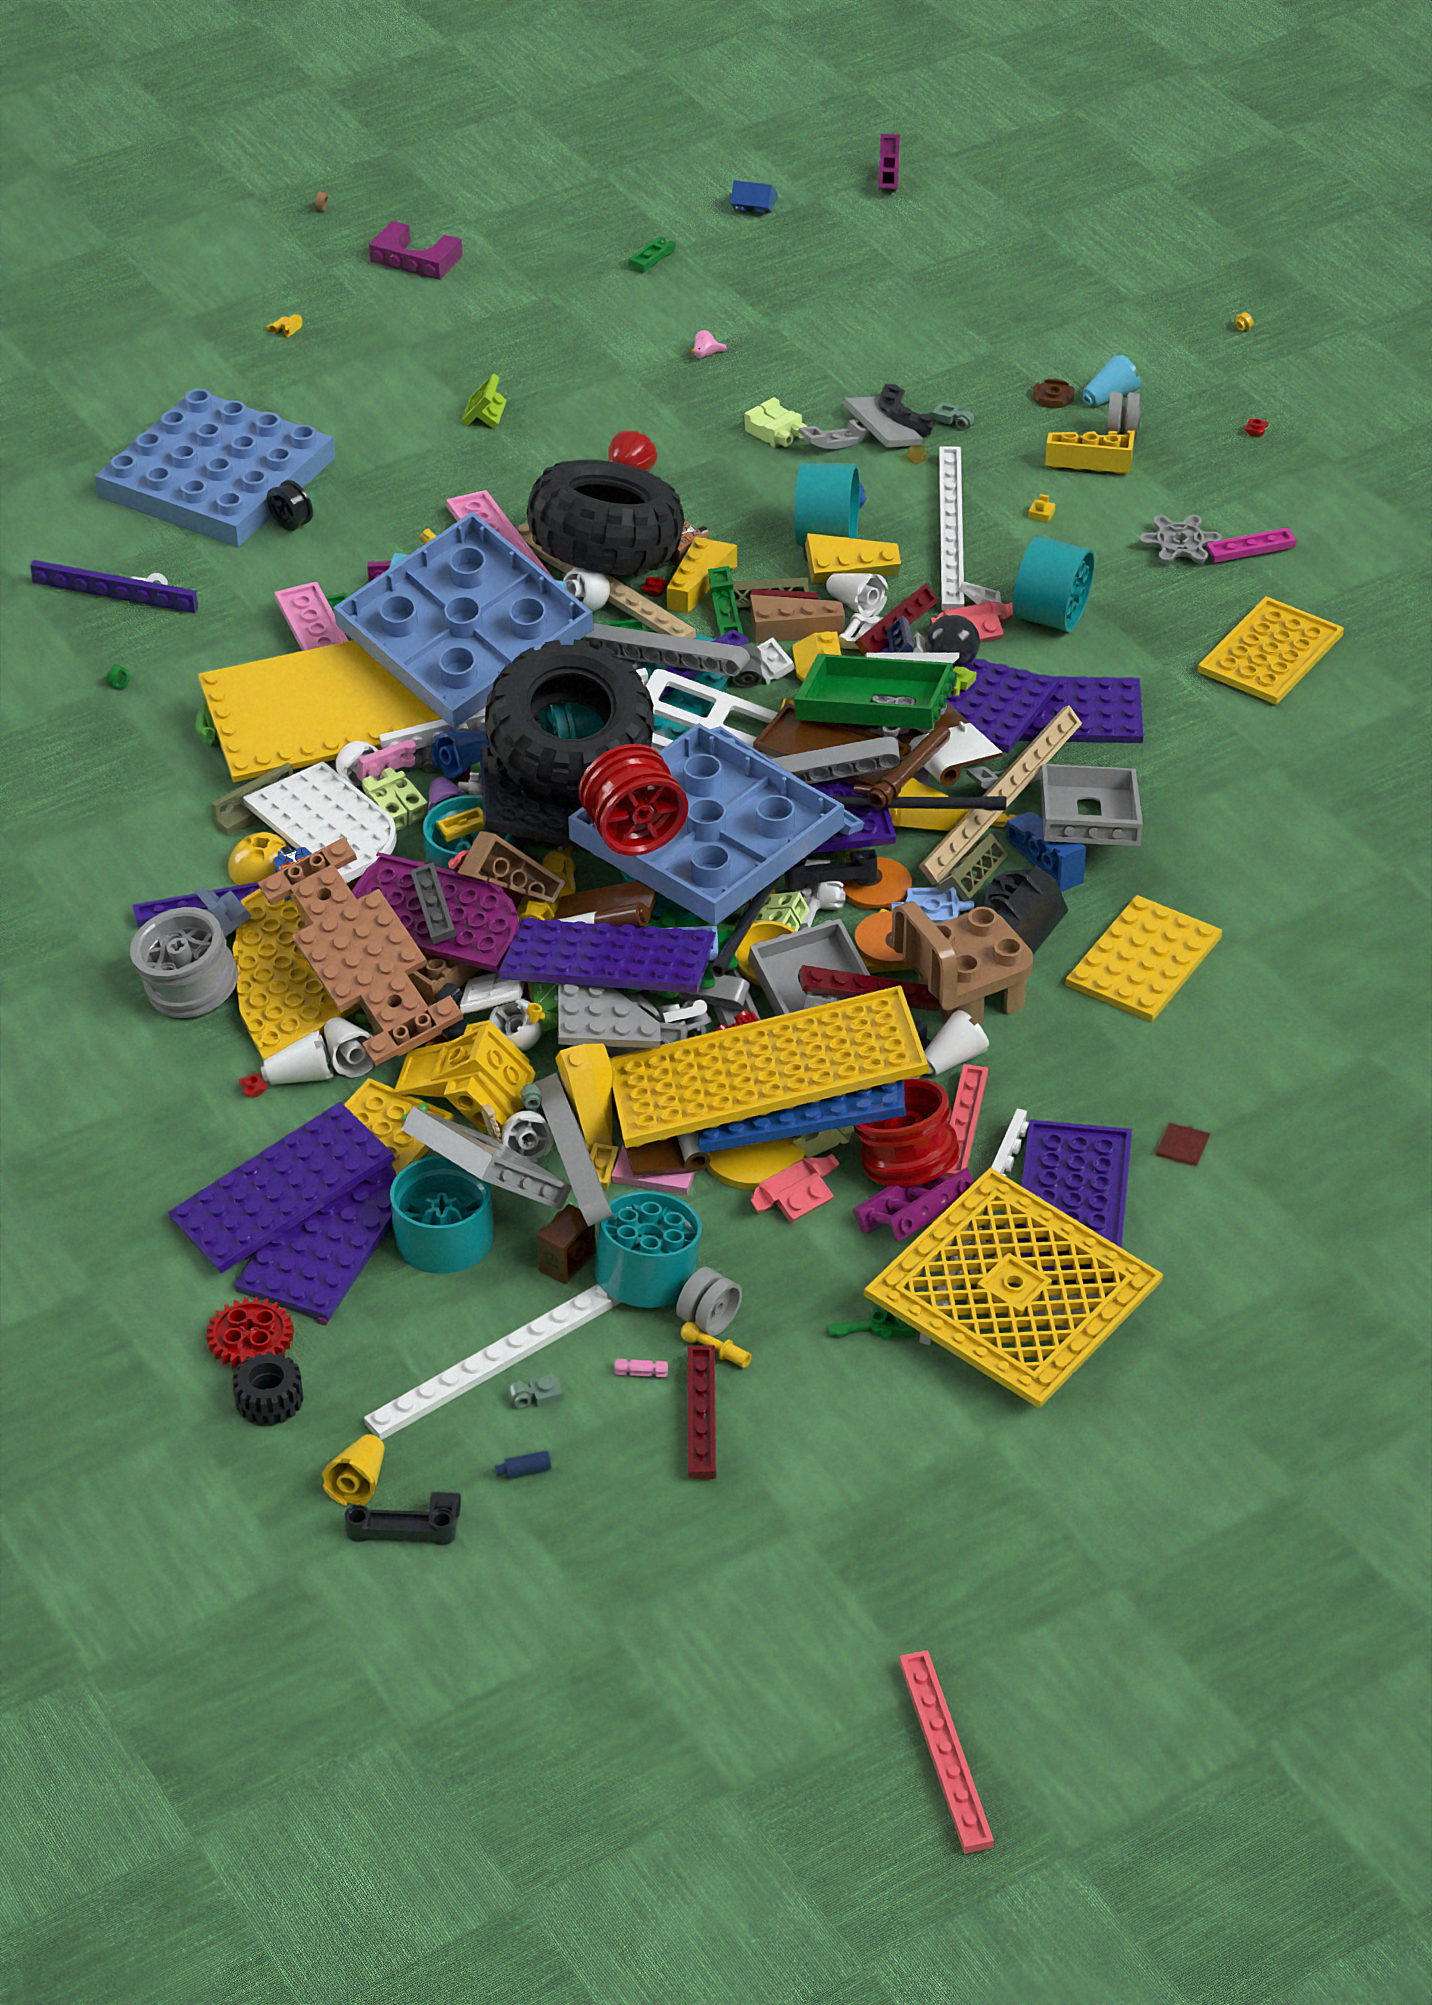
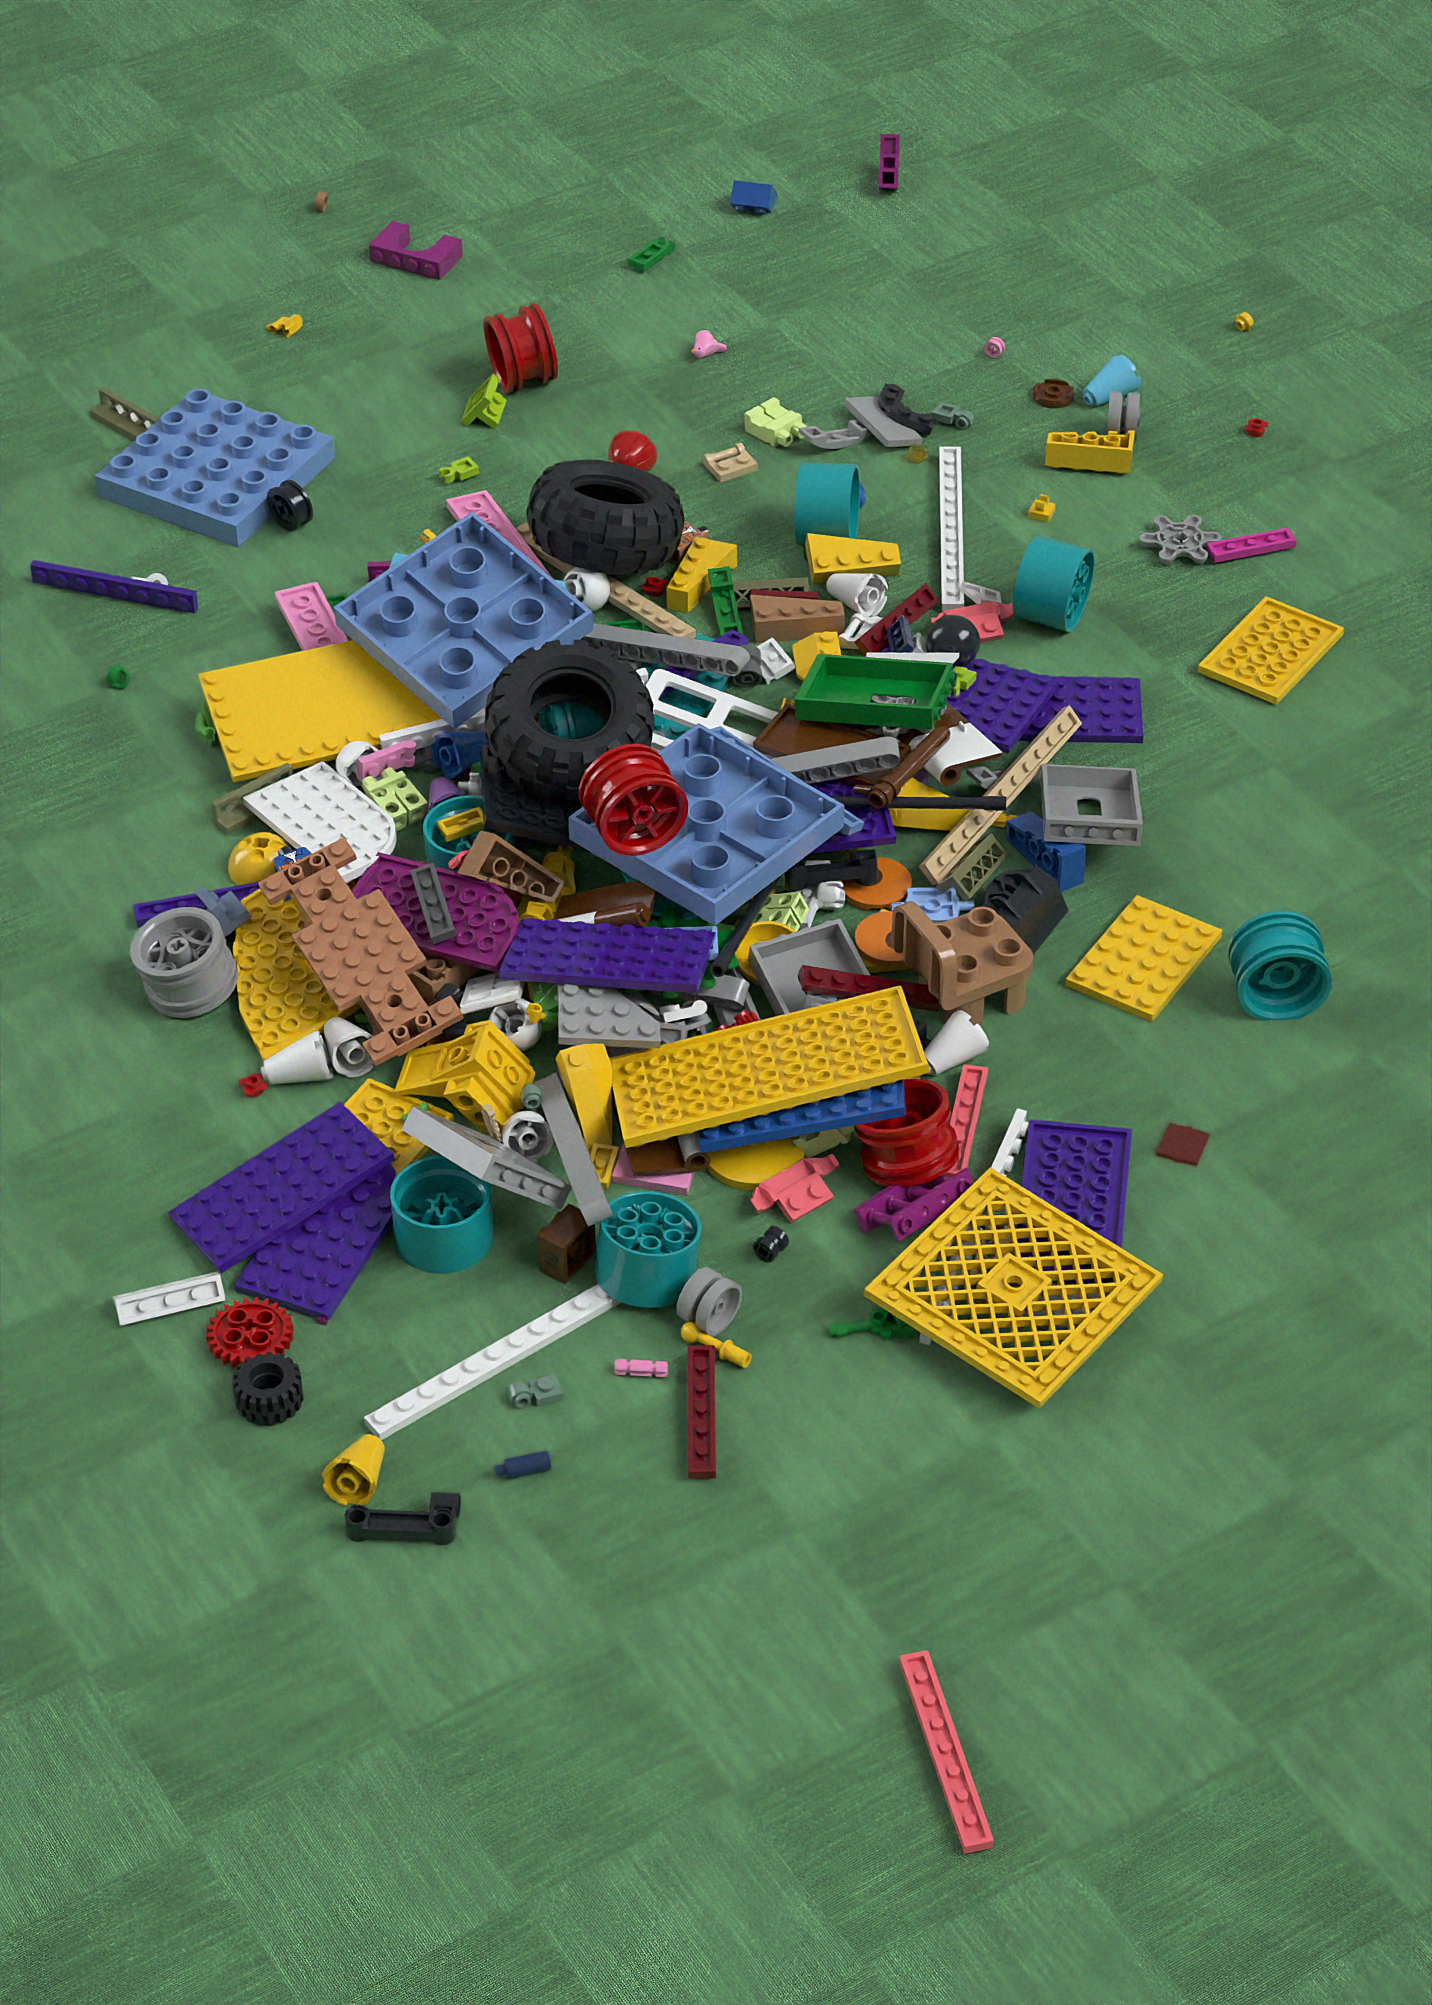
none -> olive fence [90,387,160,441]
none -> white fence [112,1272,226,1325]
none -> lime plate [439,456,479,484]
none -> red wheel [483,303,558,393]
none -> tan plate [702,443,758,483]
none -> black wheel [753,1226,789,1263]
none -> bright pink bush [984,337,1005,358]
none -> teal wheel [1228,911,1333,1021]

